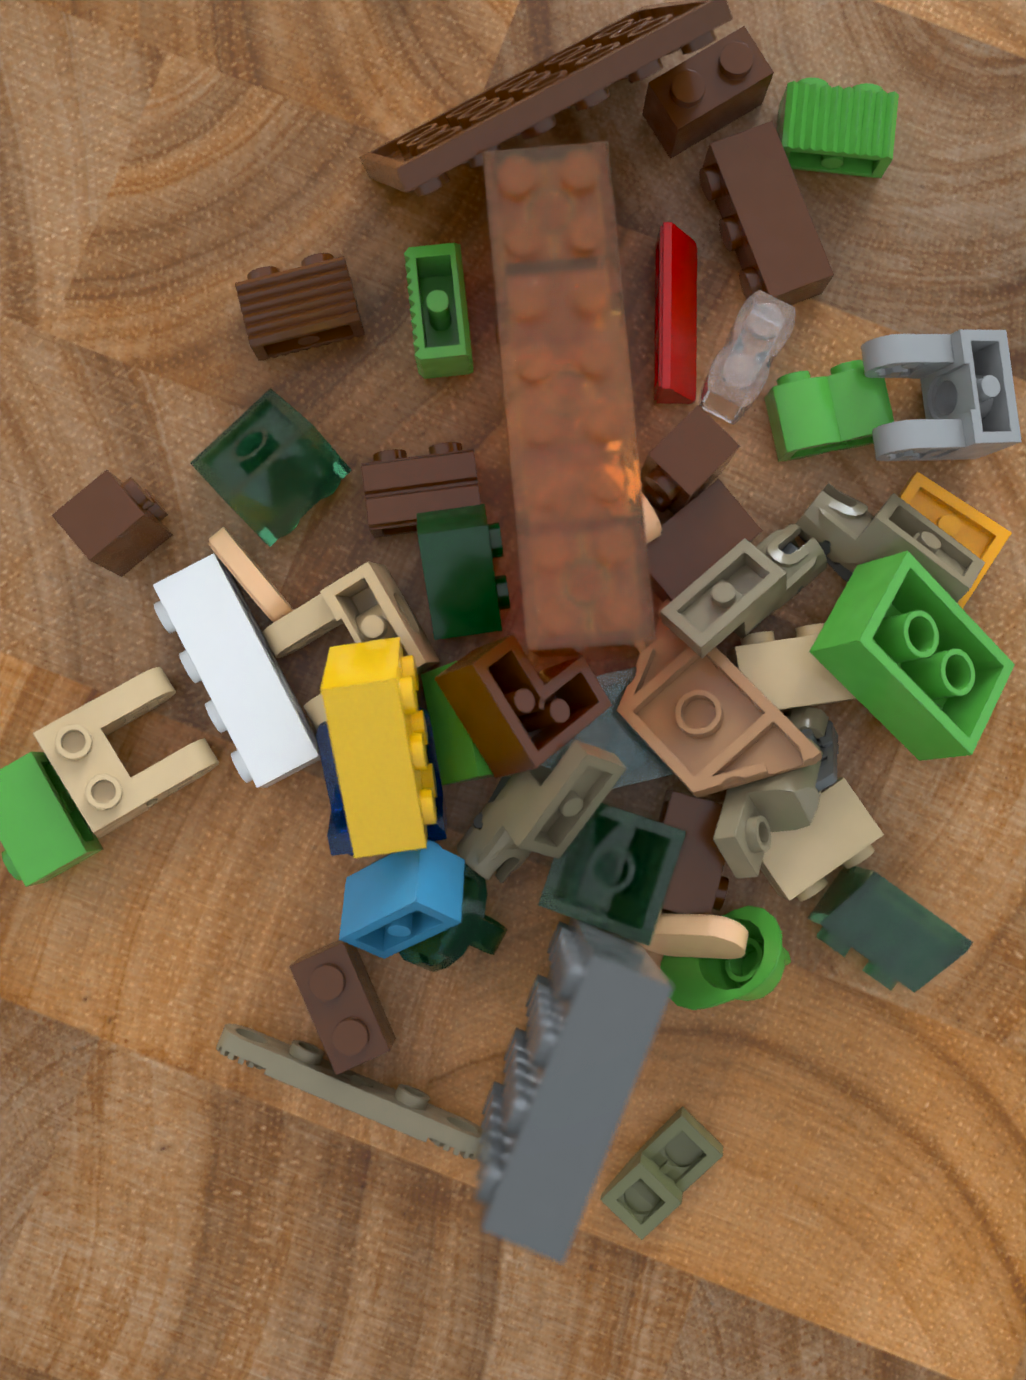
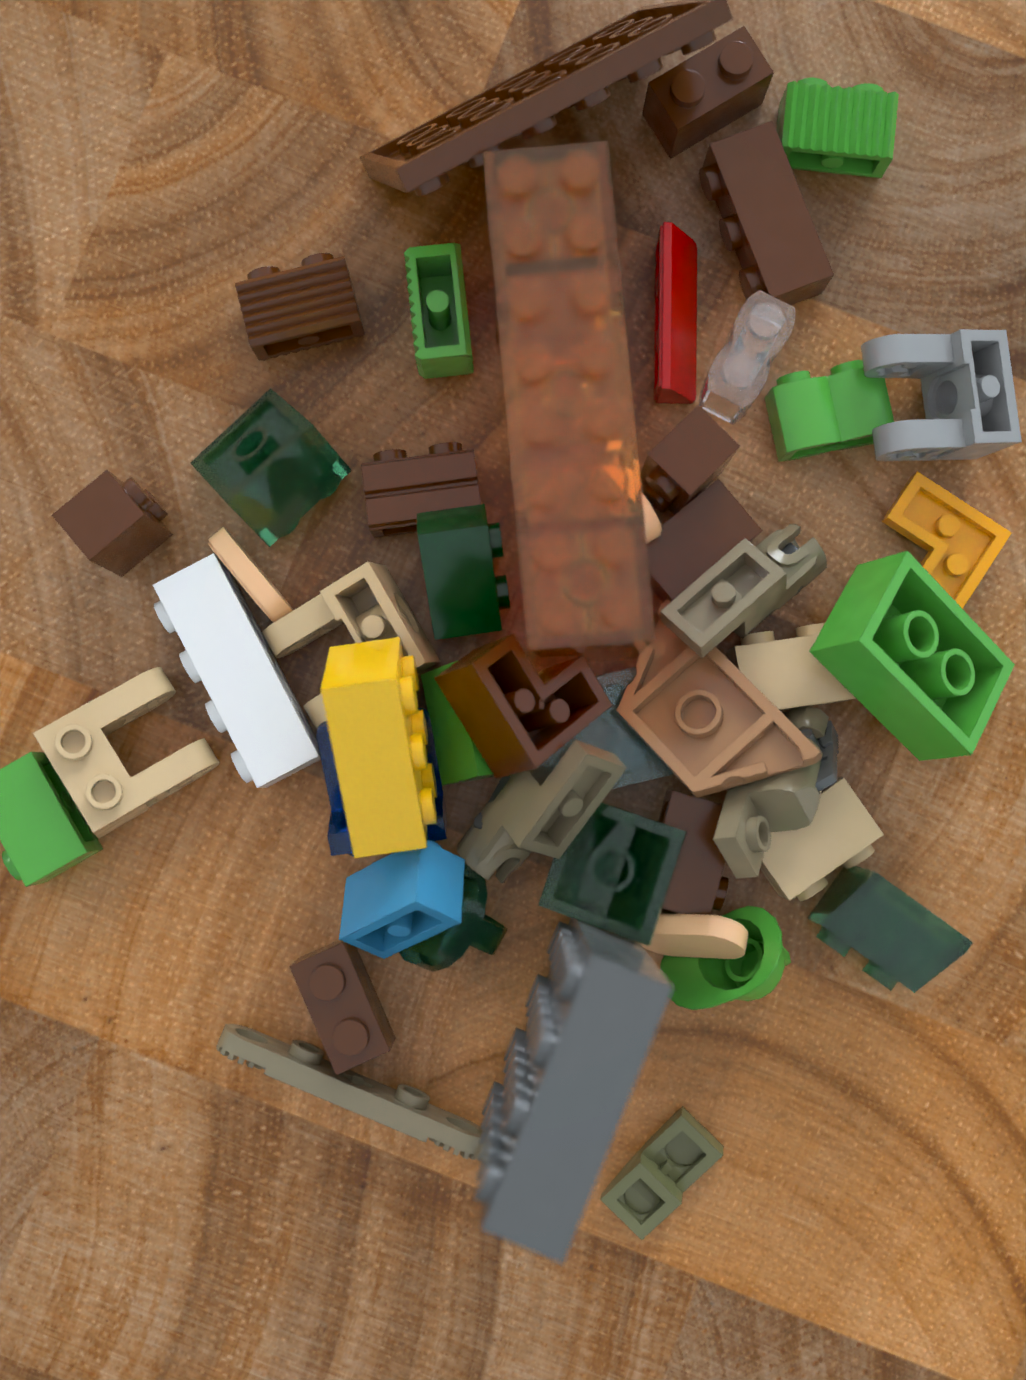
dark tan plate [796,483,985,602] -> none

